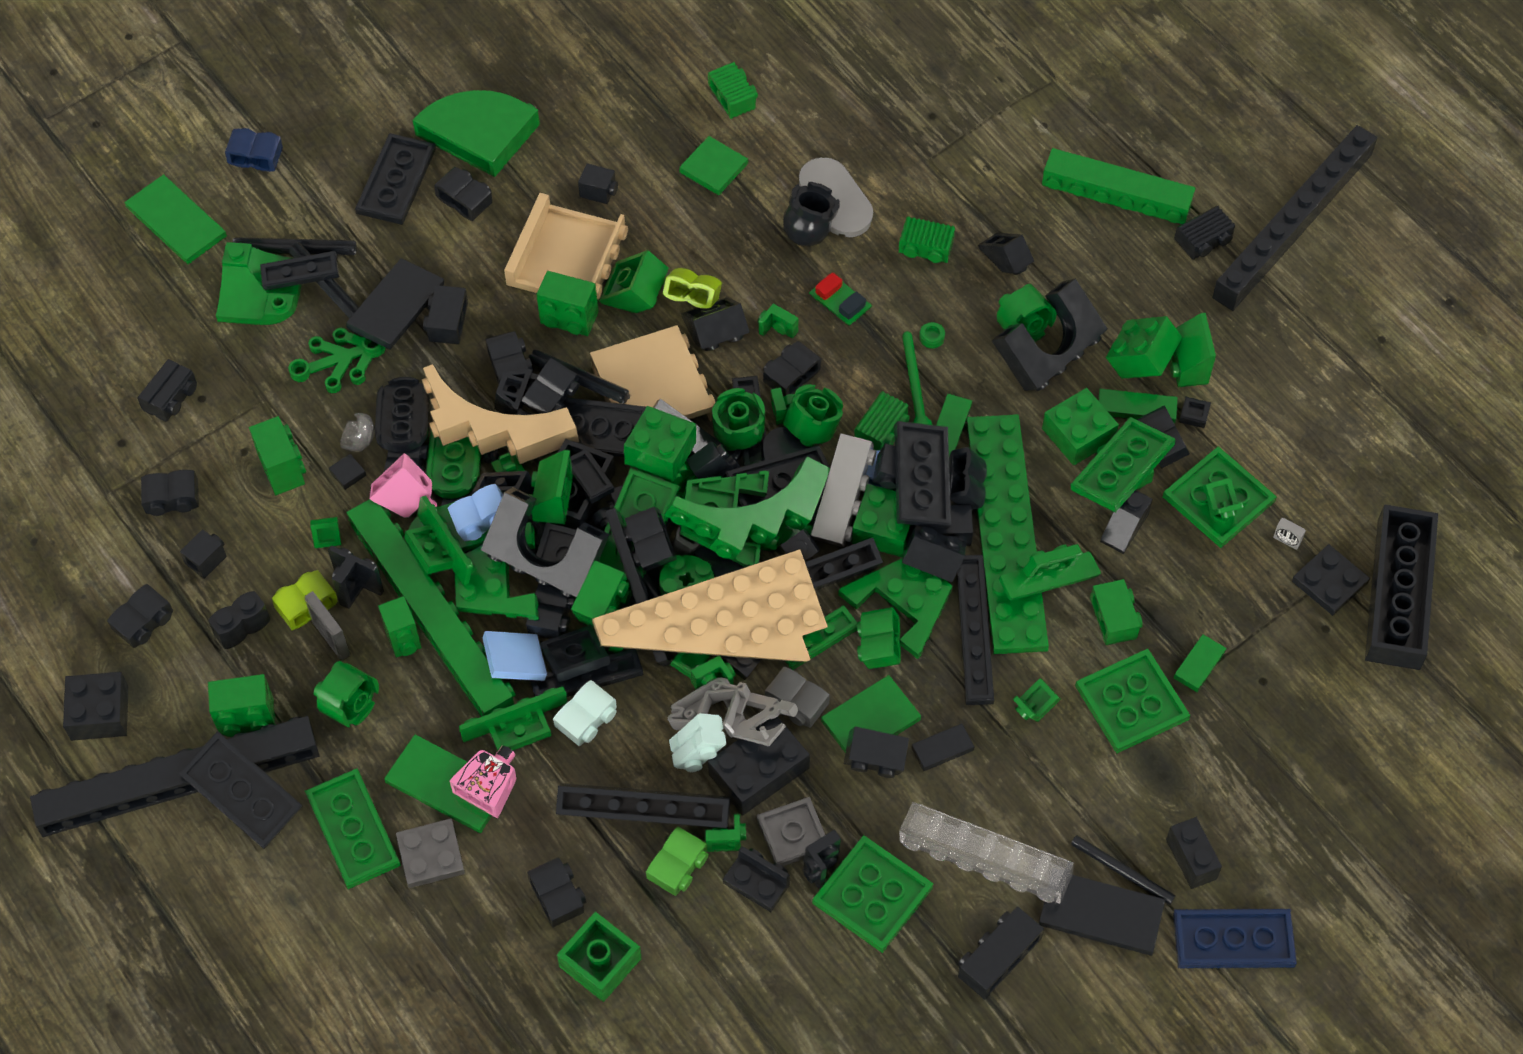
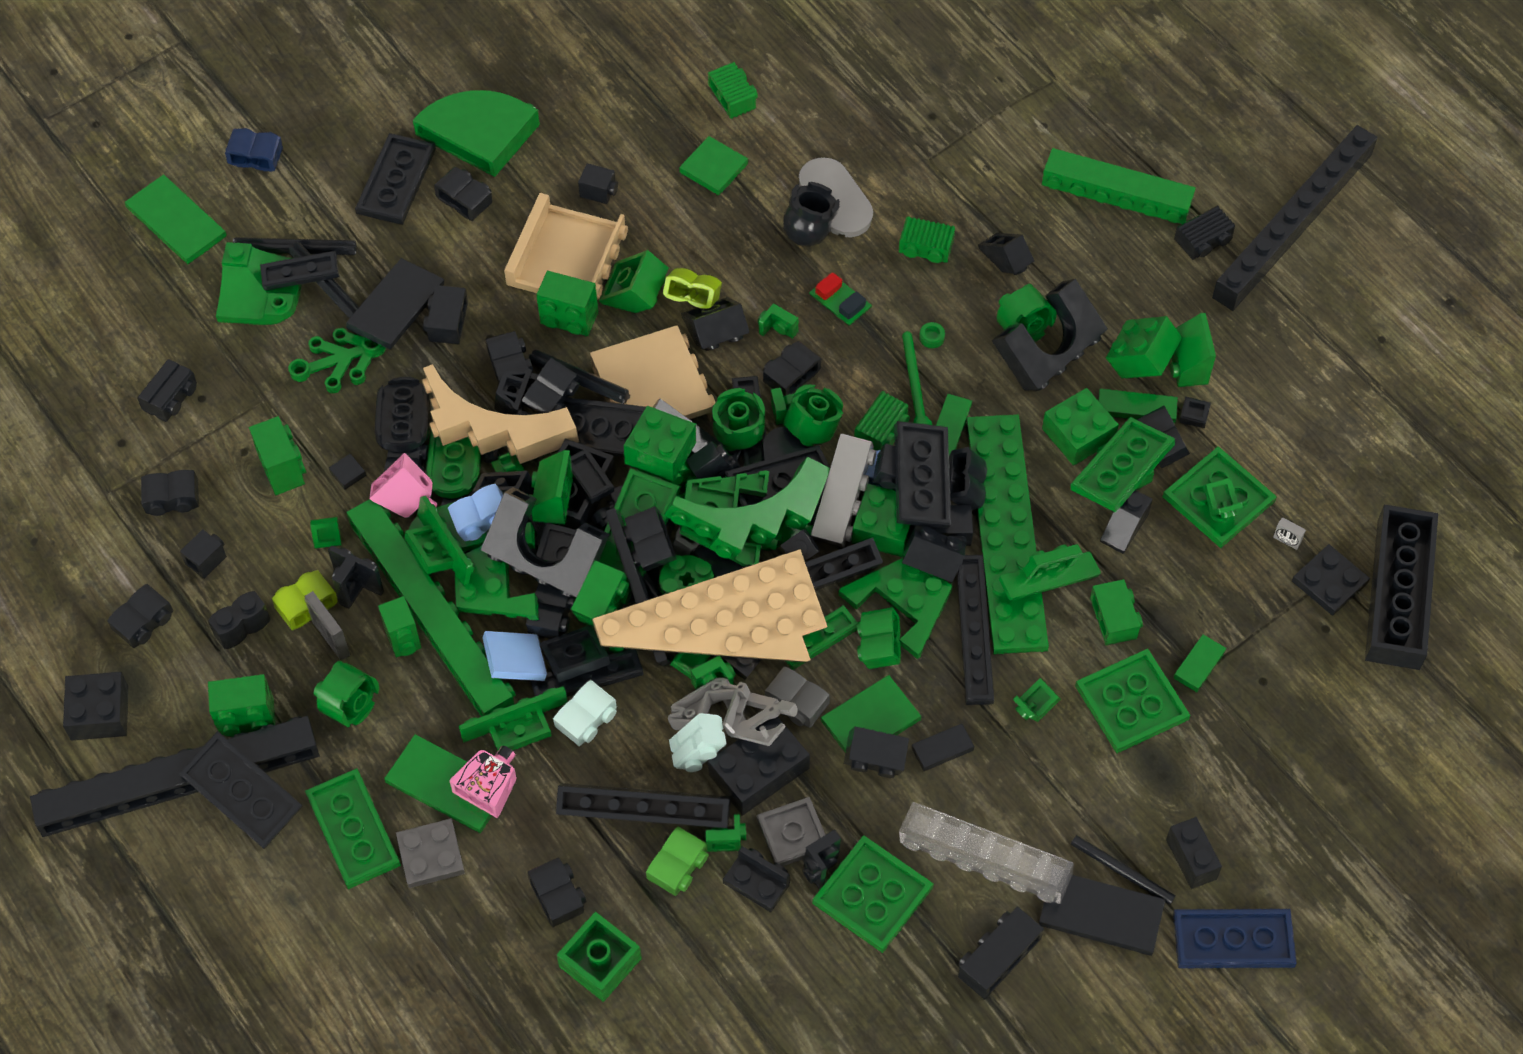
clear hair [340,413,375,452] -> none

